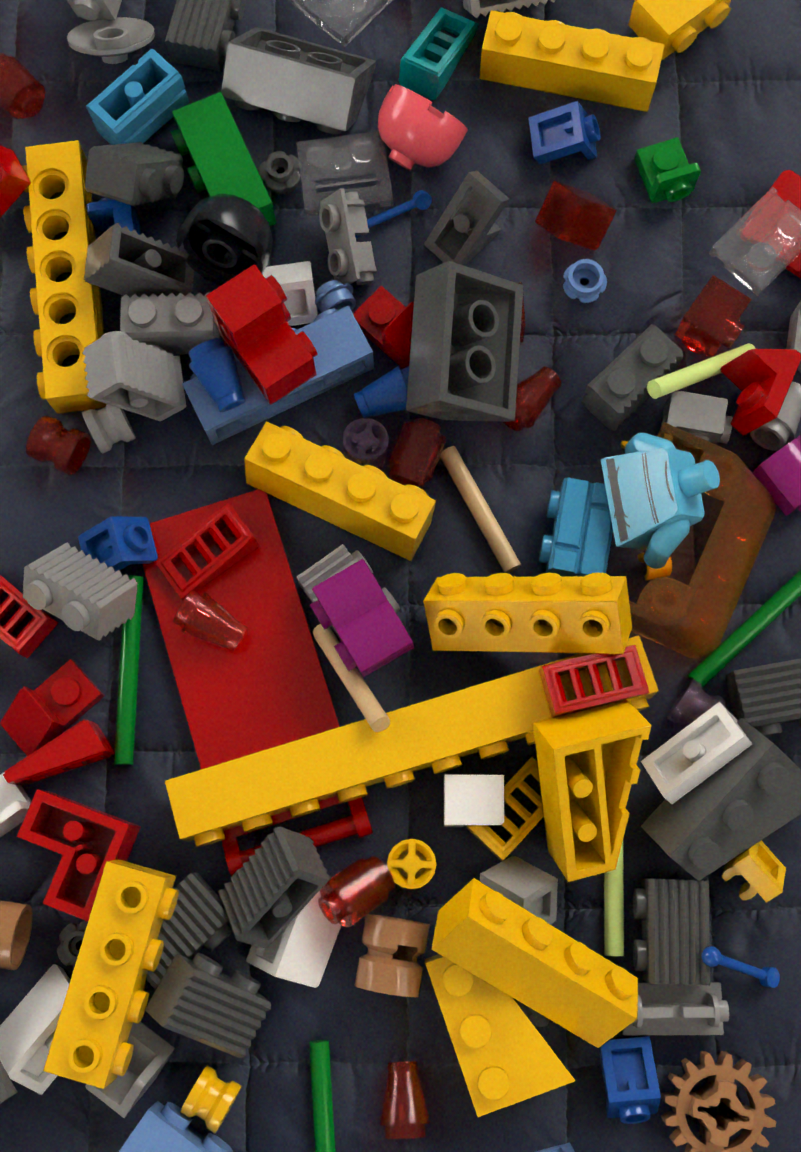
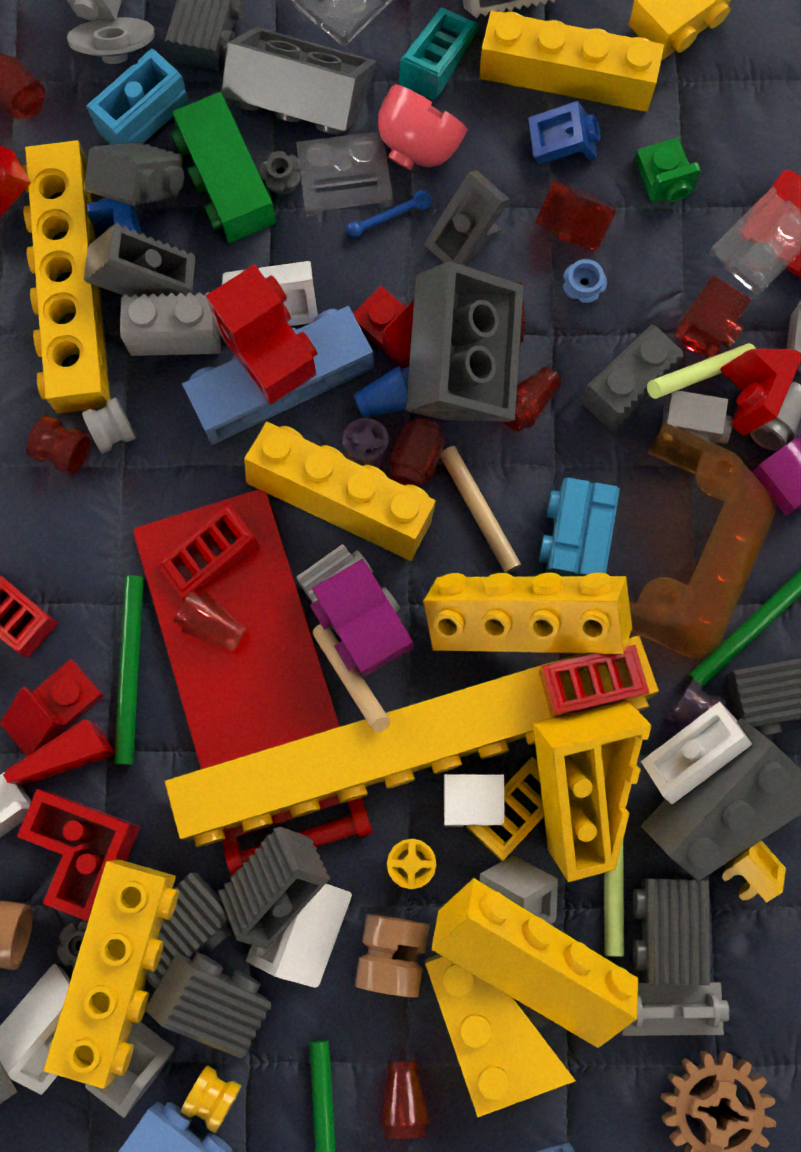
light grey brick [23,542,137,641] -> none
blue bracket [78,516,158,571] -> none
light grey brick [82,331,186,421] -> none
black cylinder [176,193,273,285] -> none
blue cone [188,338,246,412] -> none
medium blue plate [315,280,356,314] -> none
clear red brick [318,856,395,928] -> none
light grey hinge [319,188,377,285] -> none
blue bracket [598,1036,661,1124] -> none
medium azure torso [601,432,720,581] -> none
blue hinge [701,946,780,988] -> none

